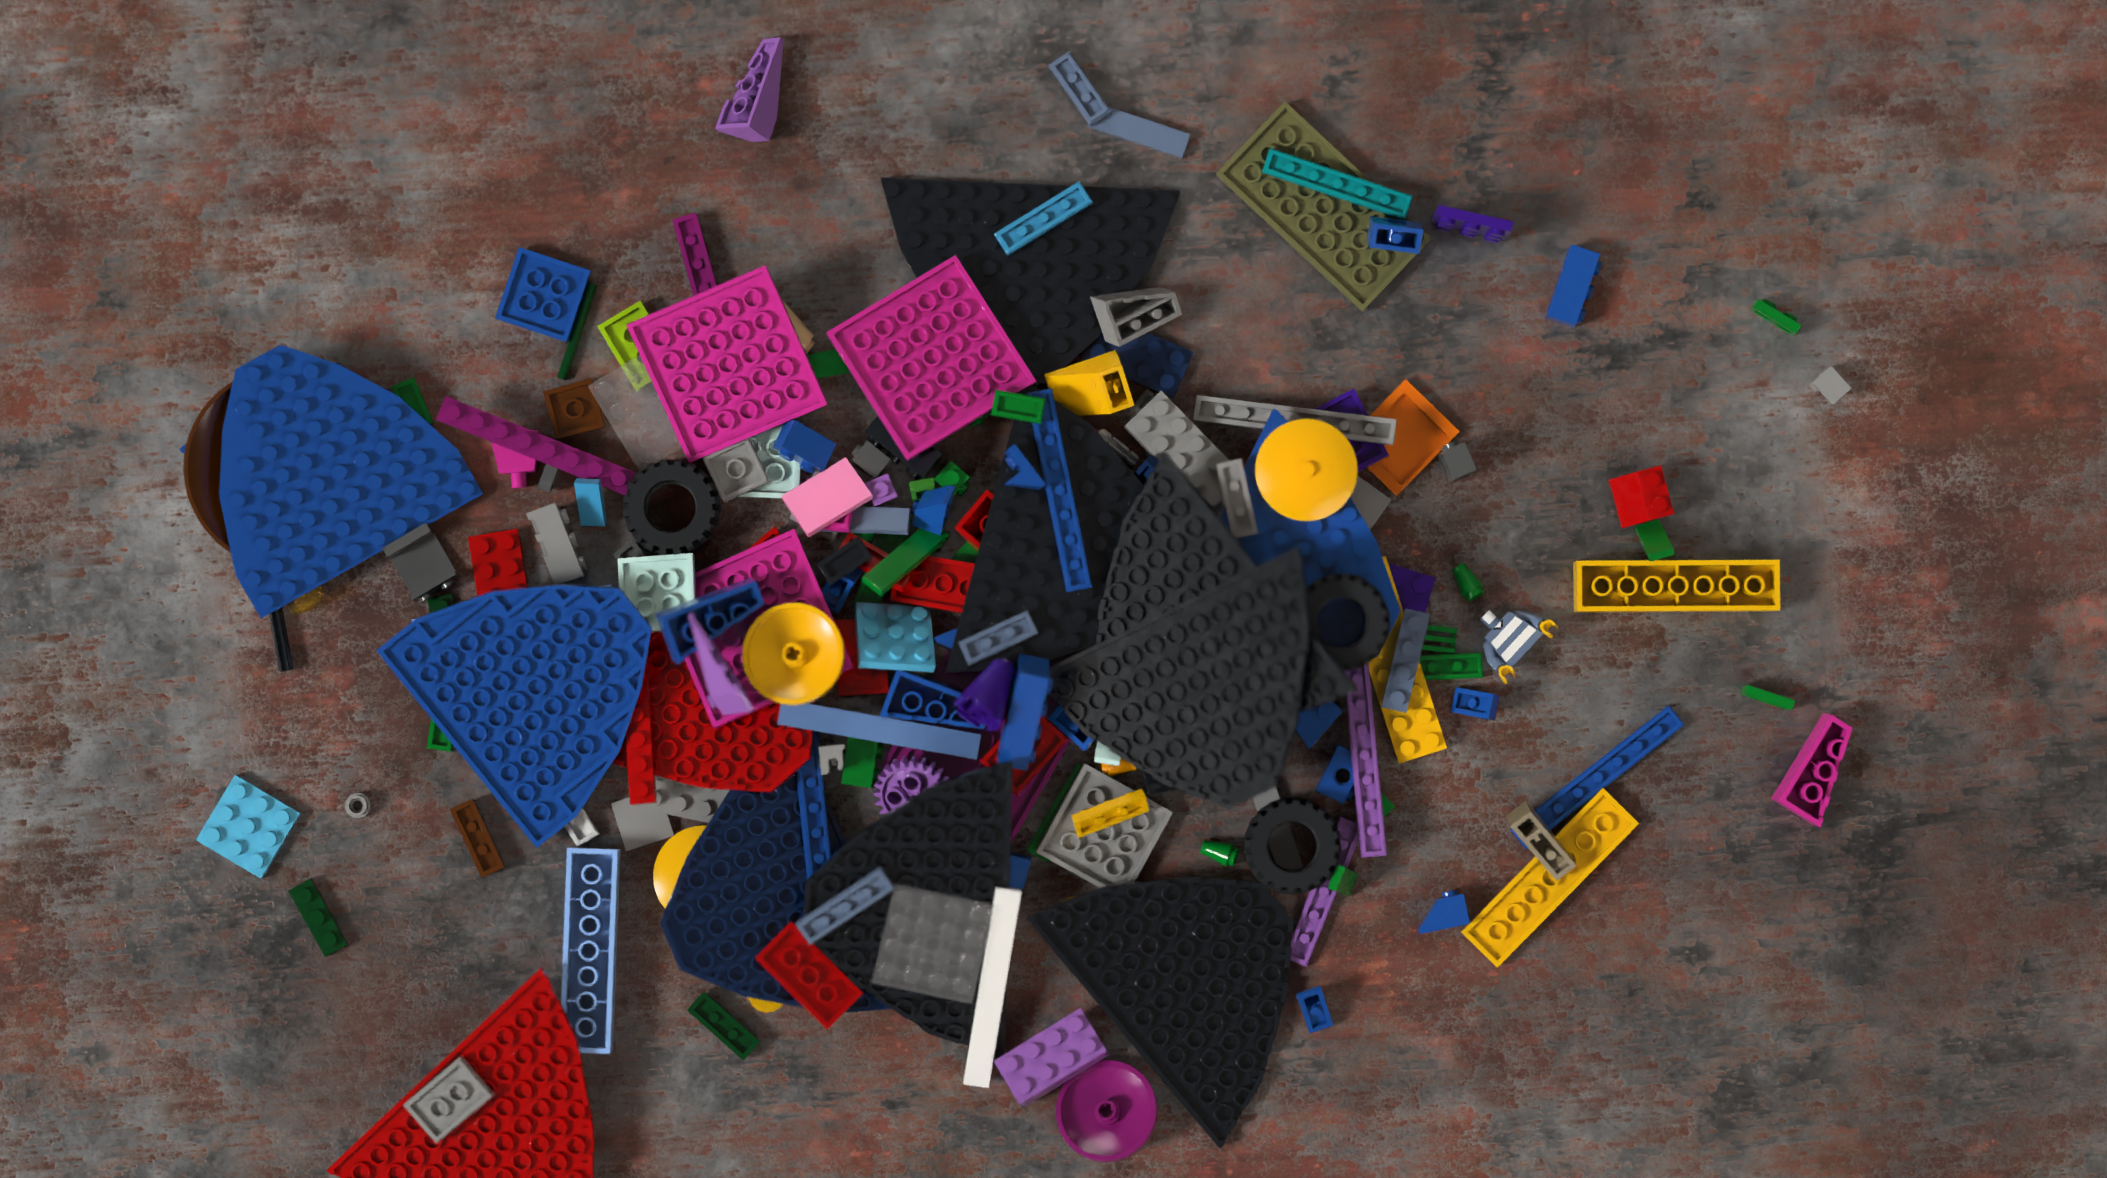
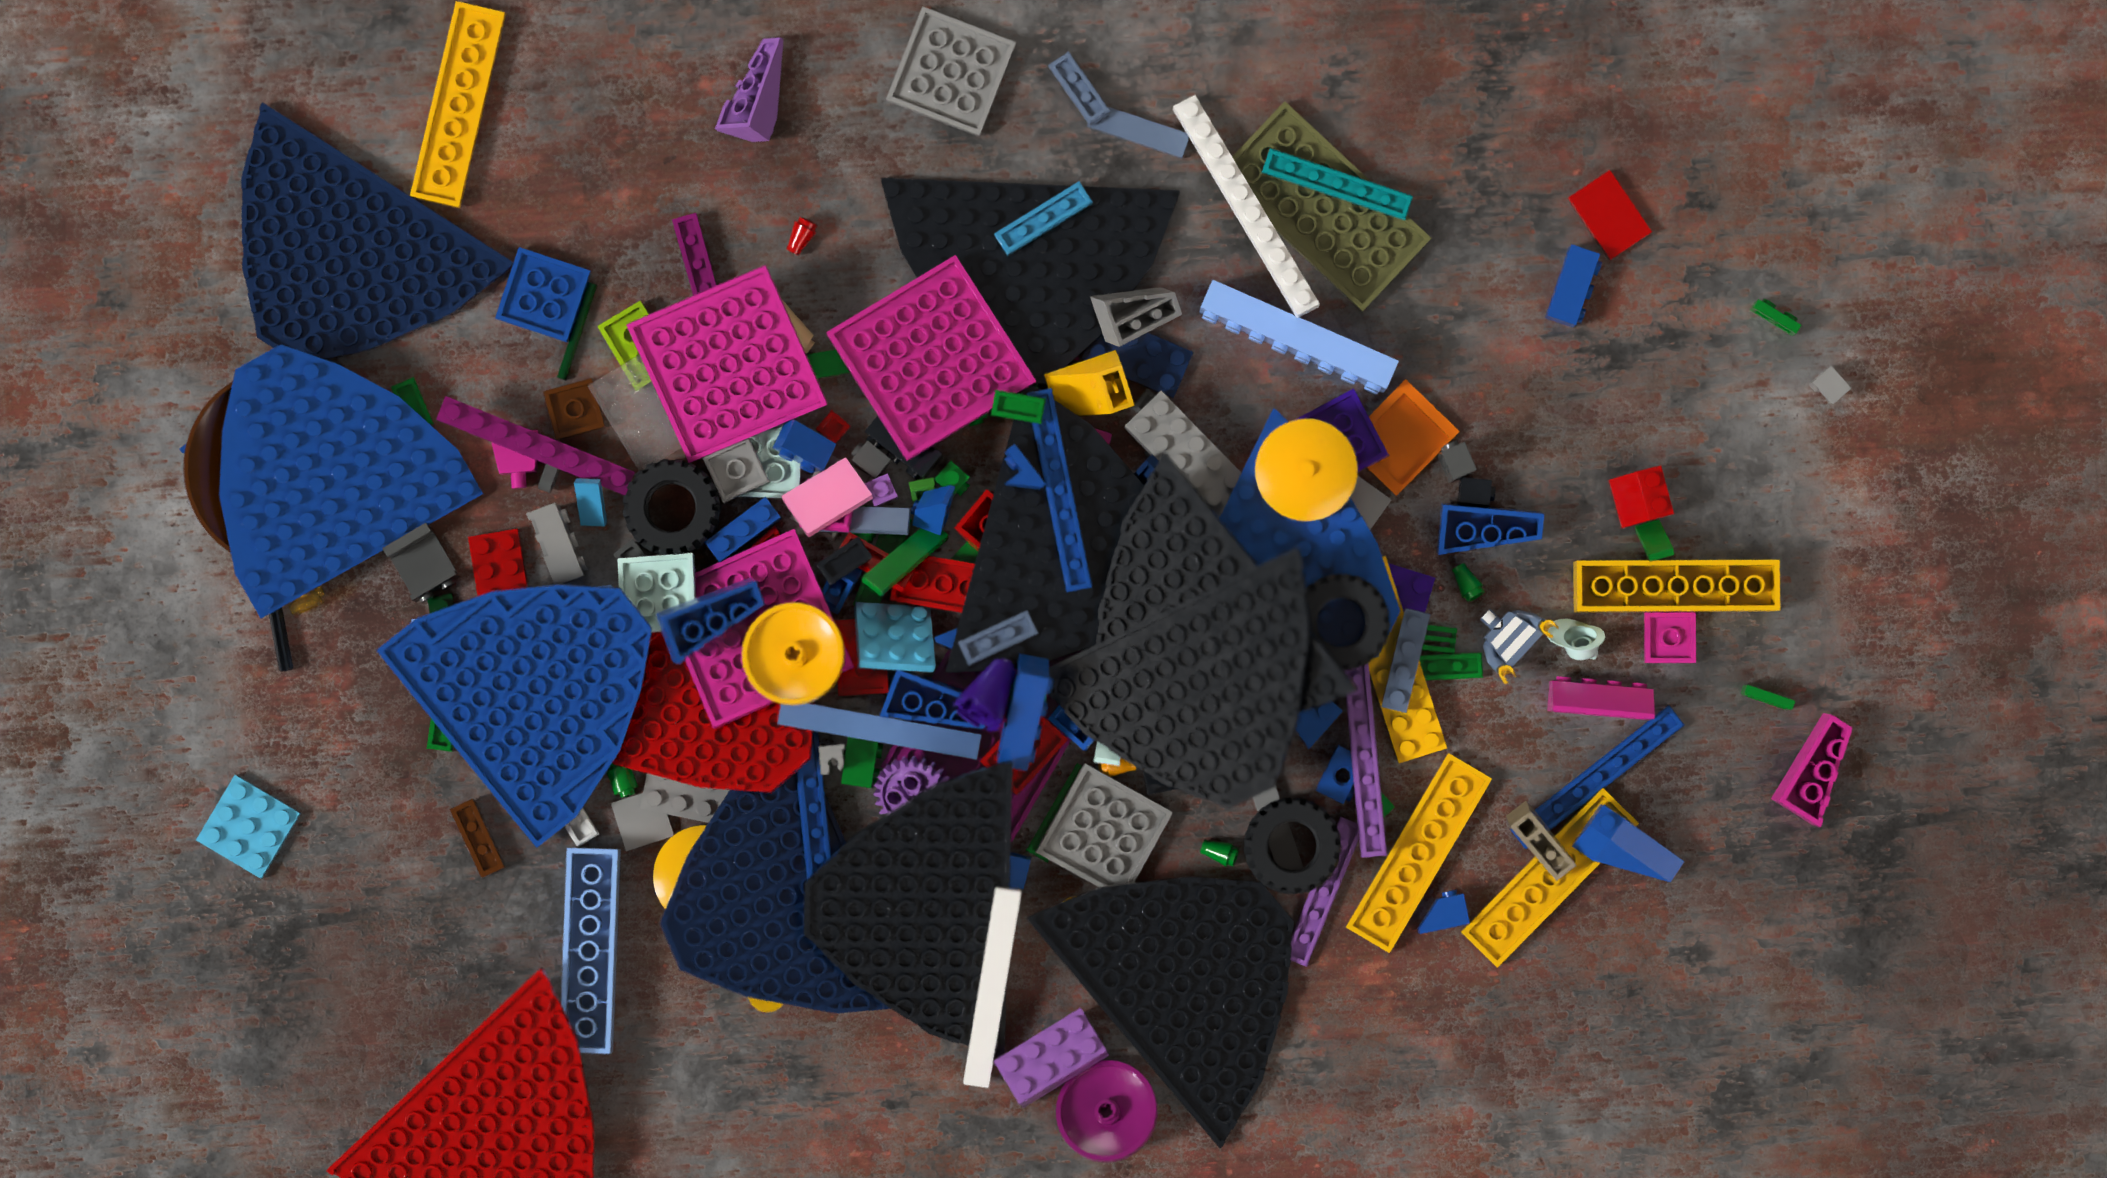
dark green plate [288,878,348,957] -> none
light grey plate [345,793,371,818] -> none
light grey tile [403,1055,495,1144] -> none
red plate [626,655,657,806] -> none
dark green plate [687,991,761,1061] -> none
medium lavender wedge [688,613,754,715] -> none
red plate [755,922,863,1030] -> none
sand blue tile [795,866,895,945] -> none
clear plate [872,883,995,1004] -> none
yellow plate [1071,788,1149,838] -> none
light grey axle [1098,429,1139,467] -> none
light grey plate [1193,395,1397,446] -> none
light grey plate [1216,459,1258,538] -> none
blue slope [1296,986,1333,1034] -> none
green tile [1328,865,1358,897] -> none
blue brick [1367,216,1424,254] -> none
dark purple plate [1430,205,1513,244] -> none
blue slope [1450,687,1500,721] -> none
none -> dark blue piece [241,102,514,360]
none -> yellow plate [410,1,506,208]
none -> green brick [606,763,638,798]
none -> blue brick [705,497,782,562]
none -> red cone [786,216,818,256]
none -> red tile [816,410,851,444]
none -> light grey plate [886,6,1016,137]
none -> white plate [1173,95,1320,318]
none -> light blue brick [1199,280,1399,395]
none -> yellow plate [1346,753,1492,953]
none -> blue wedge [1437,503,1544,555]
none -> black brick [1457,477,1496,507]
none -> light aqua piece [1547,618,1605,660]
none -> dark pink slope [1547,676,1655,720]
none -> red tile [1567,170,1652,261]
none -> blue wedge [1572,804,1684,882]
none -> dark pink plate [1644,612,1696,663]

